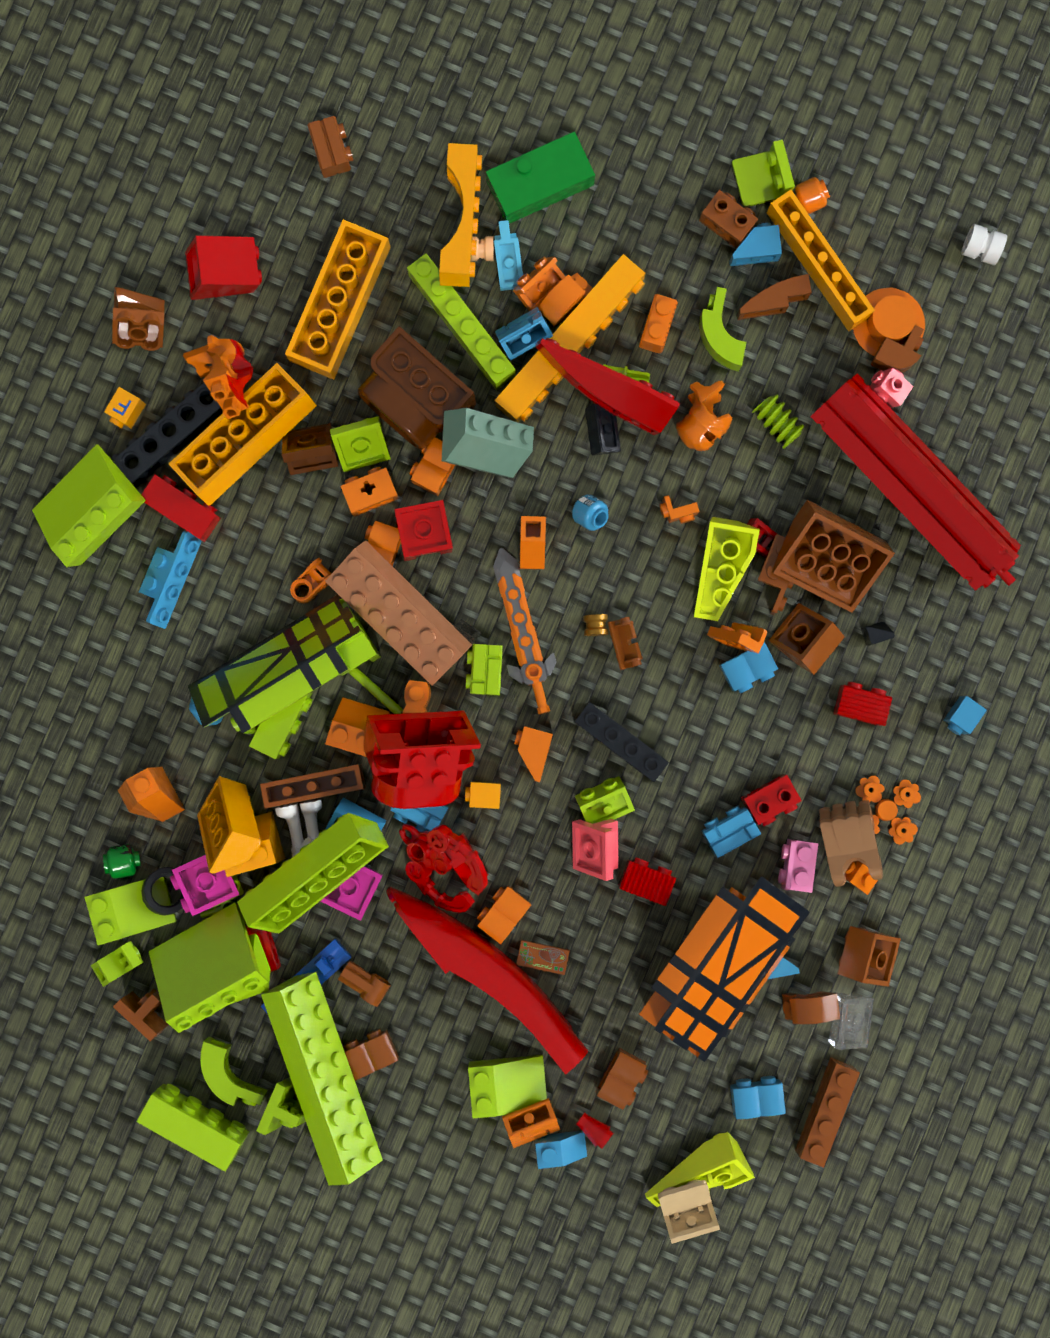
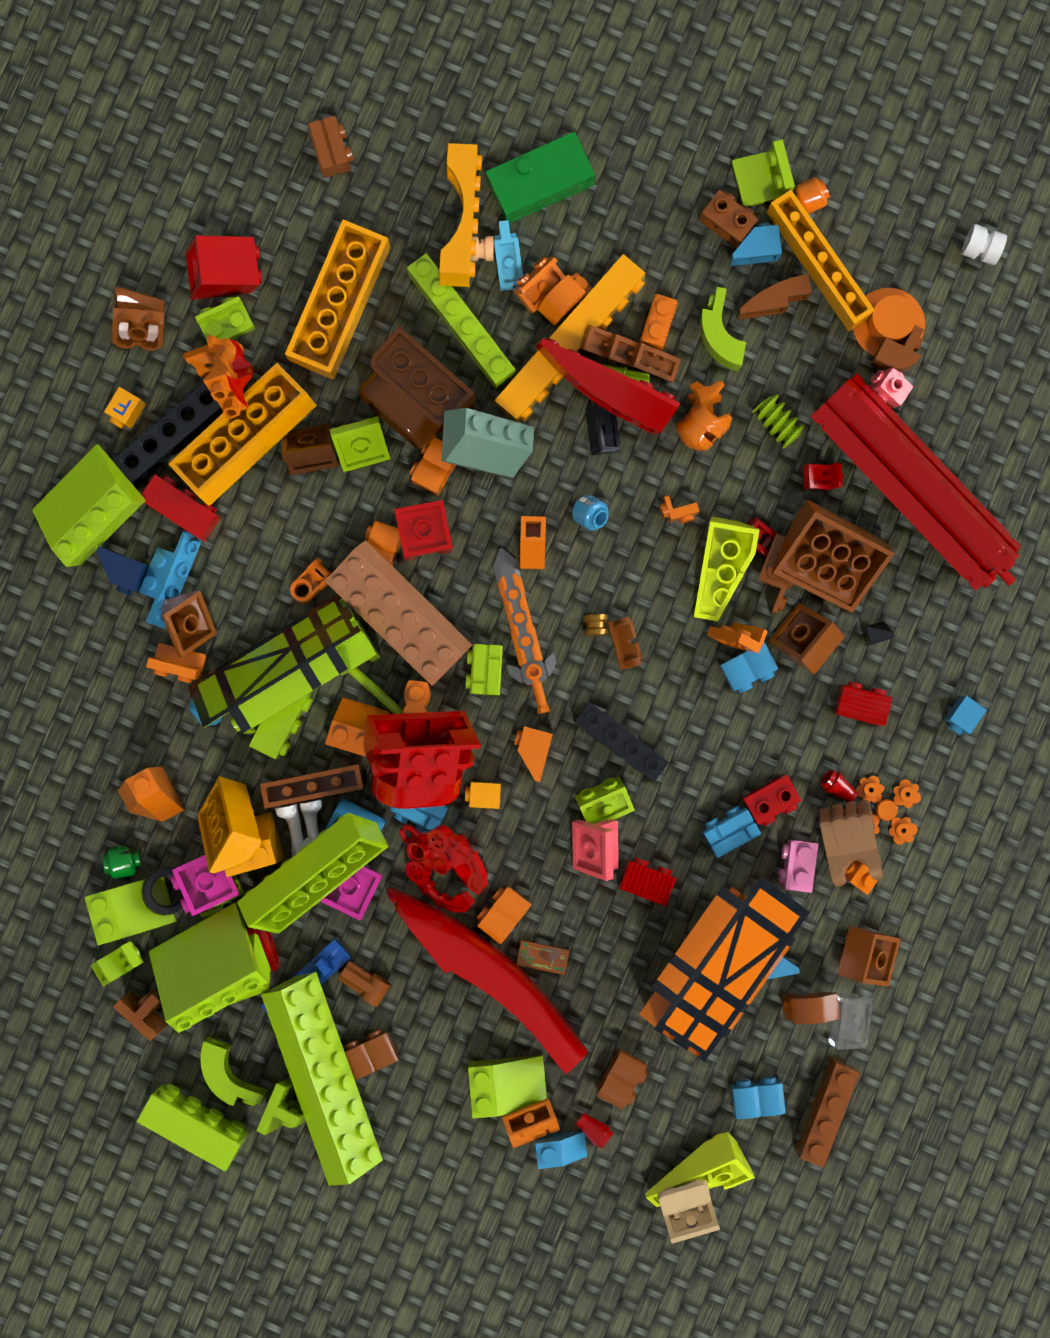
orange brick [341,467,399,517] -> none
dark azure brick [495,307,553,360] -> none
none -> dark blue slope [96,546,149,595]
none -> orange bracket [146,643,207,683]
none -> dark orange slope [161,590,217,658]
none -> lime bracket [195,297,255,340]
none -> dark orange slope [579,325,681,382]
none -> red bracket [803,463,843,491]
none -> red cone [820,770,858,802]

